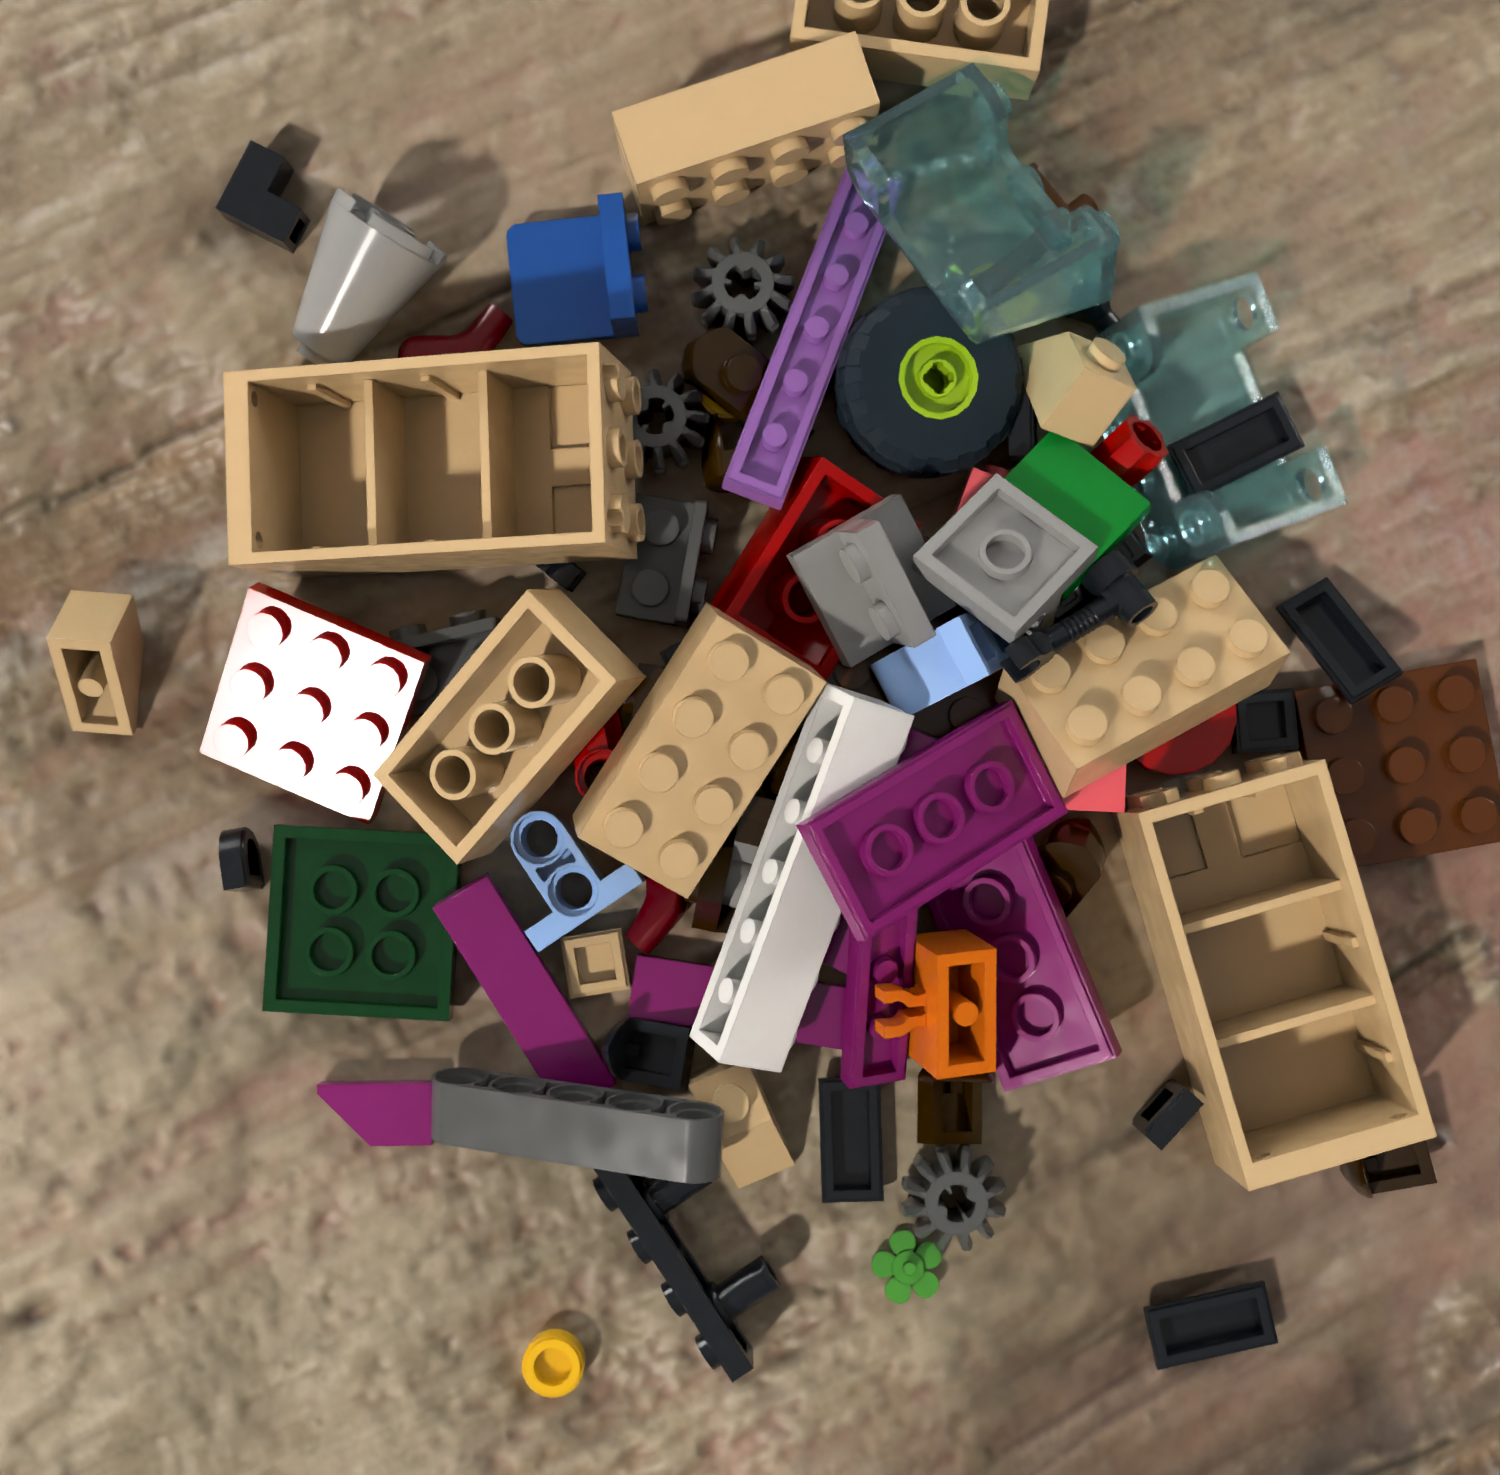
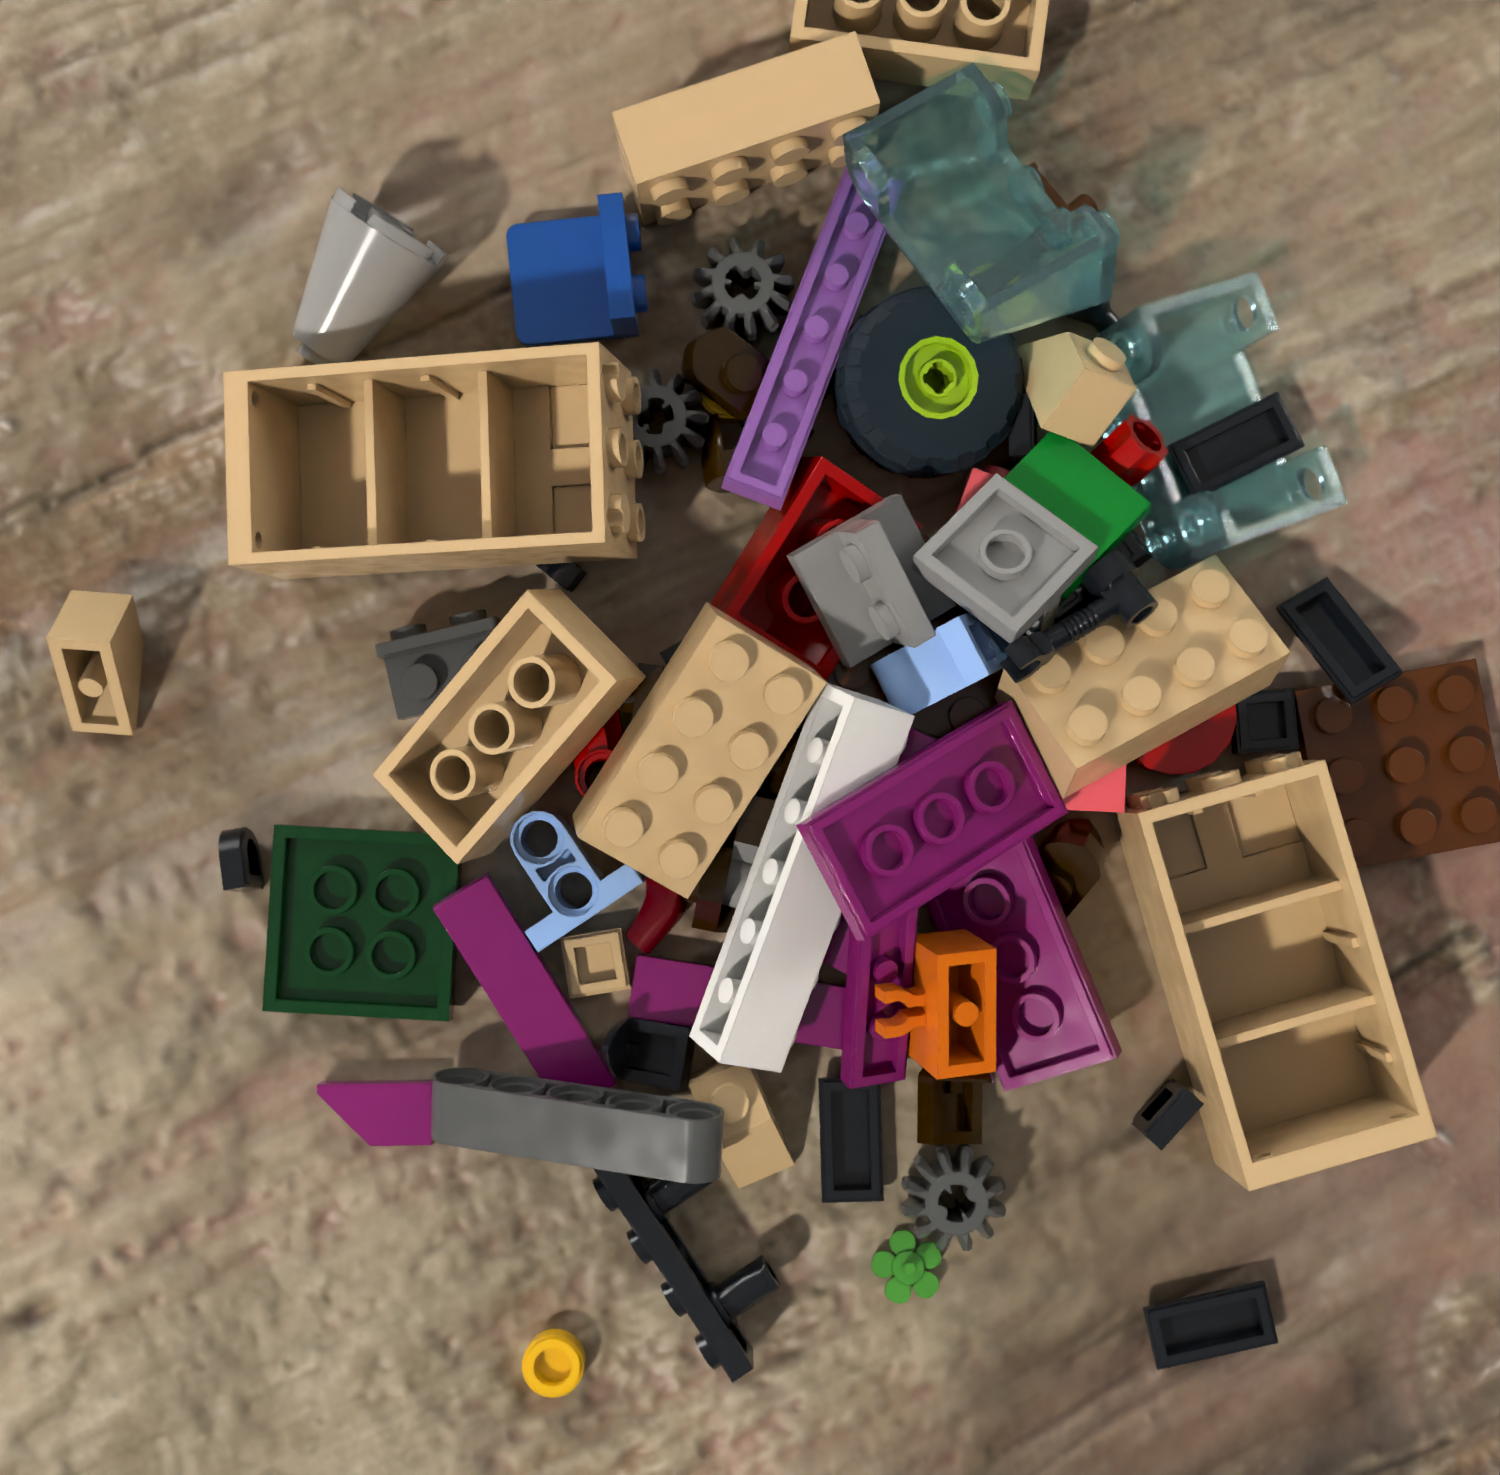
plate [200,582,432,825] -> none
black piece [215,140,311,253] -> none
dark red arm [398,304,513,358] -> none
dark grey bracket [615,493,719,628] -> none
dark brown plate [1339,1140,1437,1198] -> none

